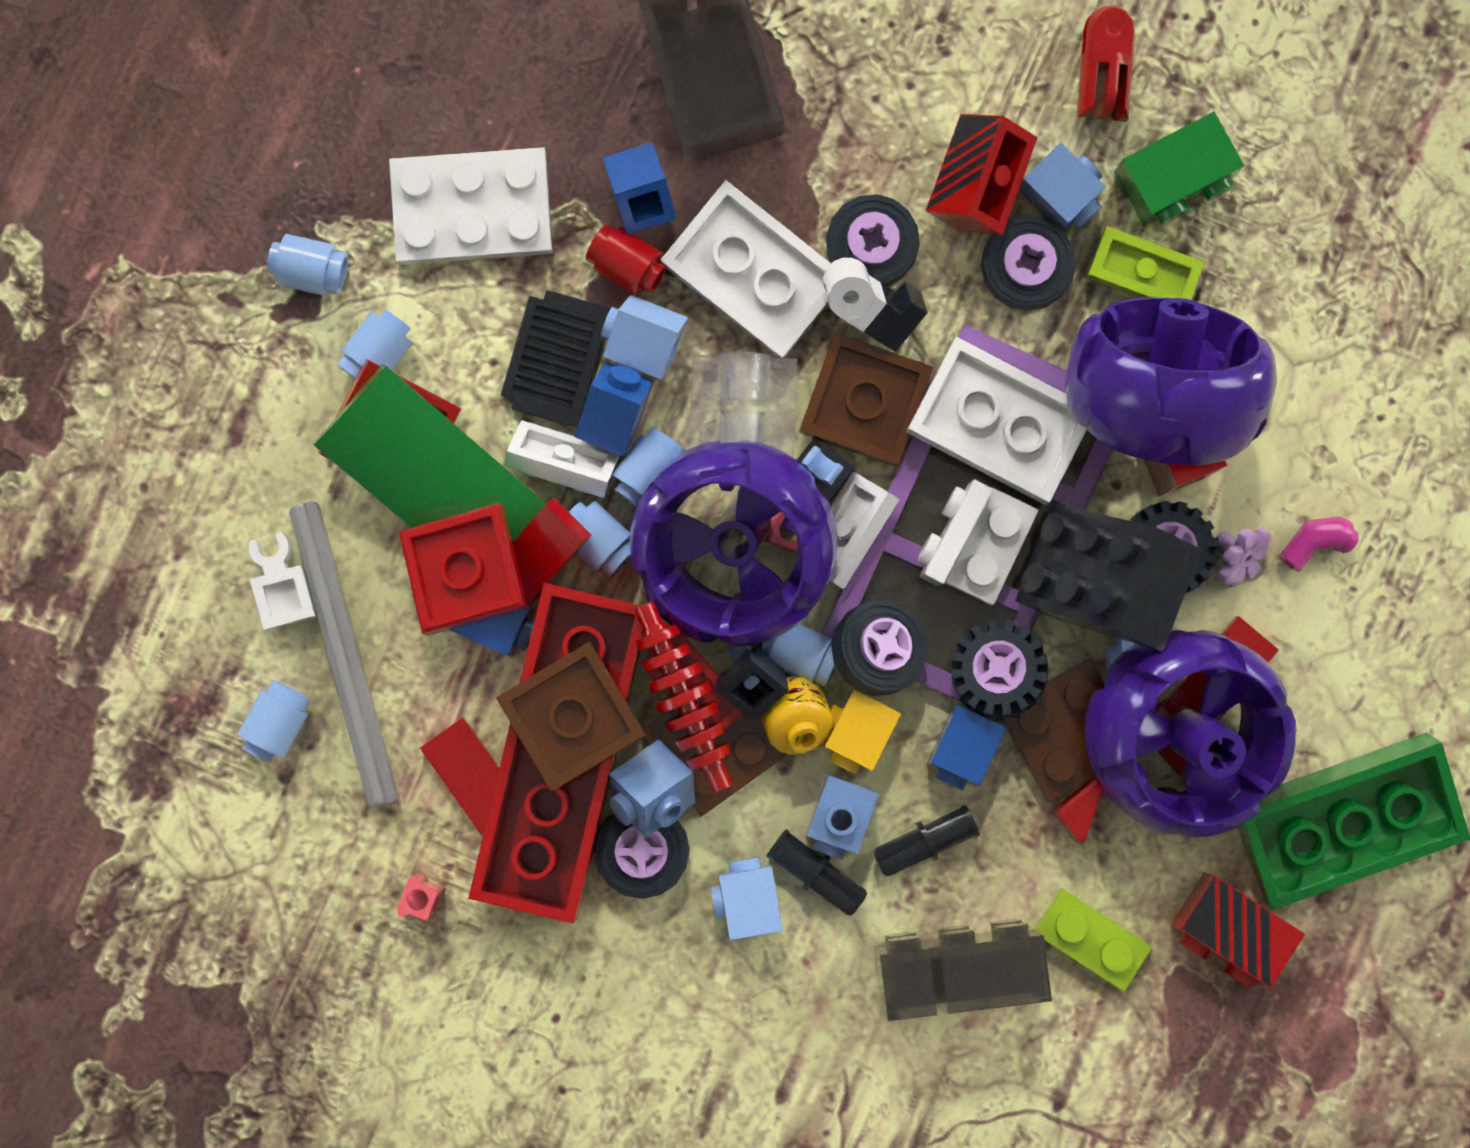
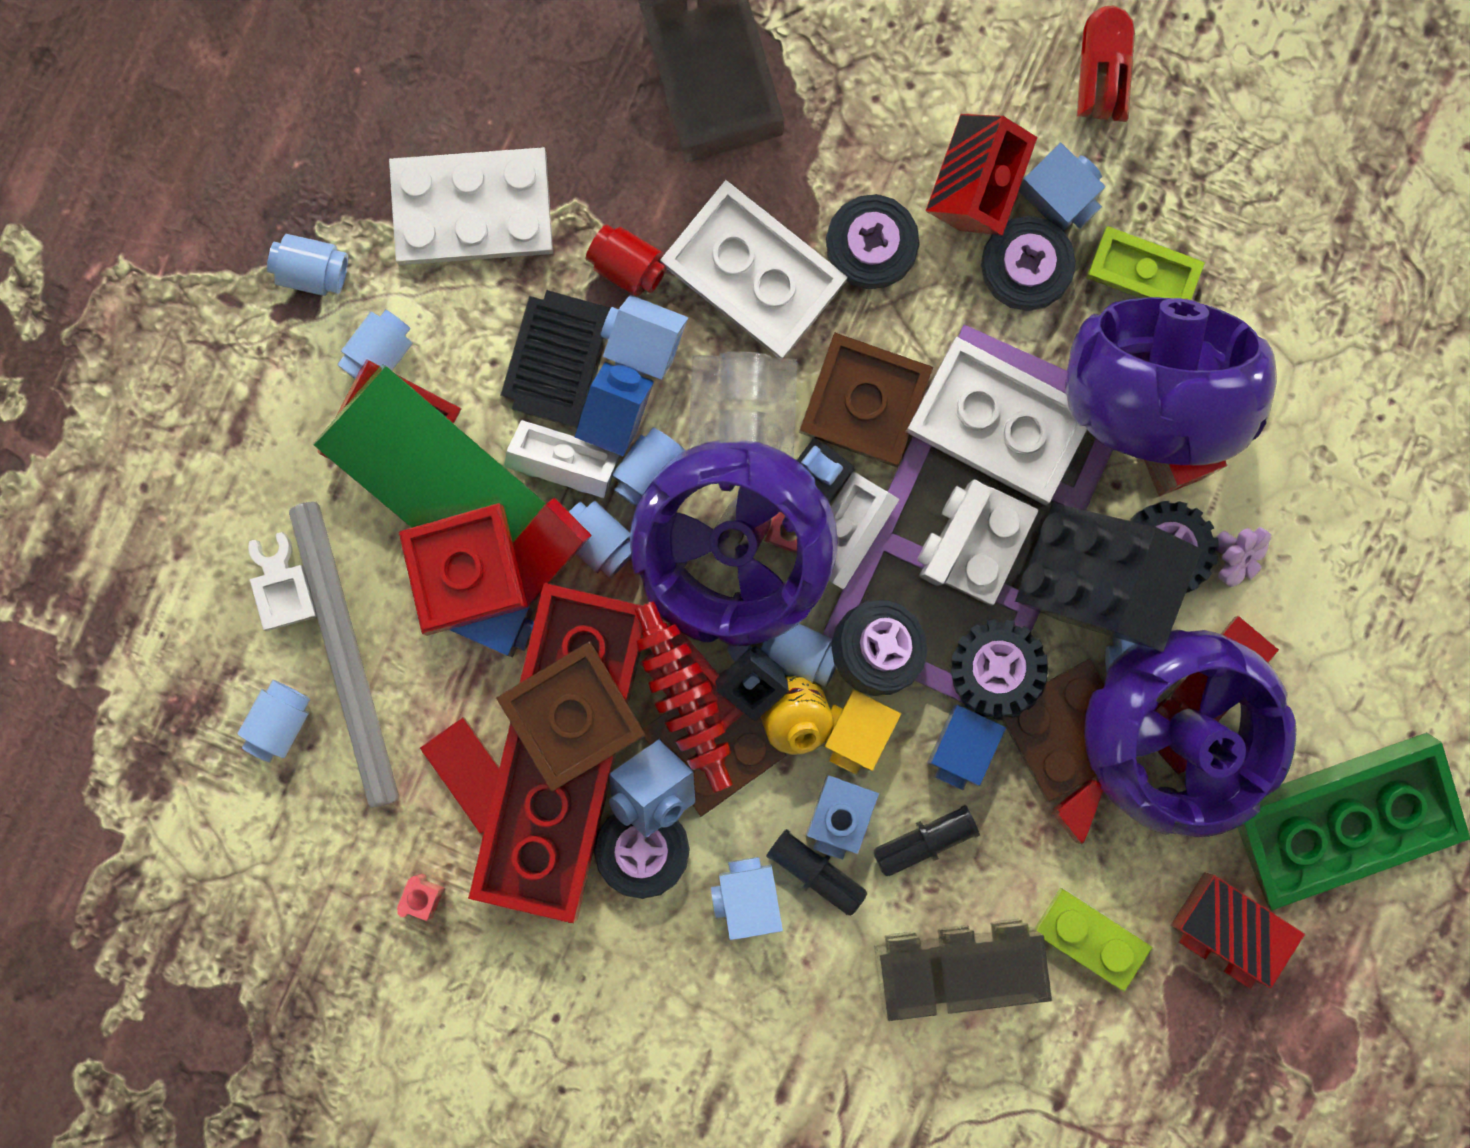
blue brick [602,142,677,235] -> none
leg [823,258,928,352] -> none
green brick [1114,111,1245,226] -> none
dark pink arm [1278,516,1359,572] -> none

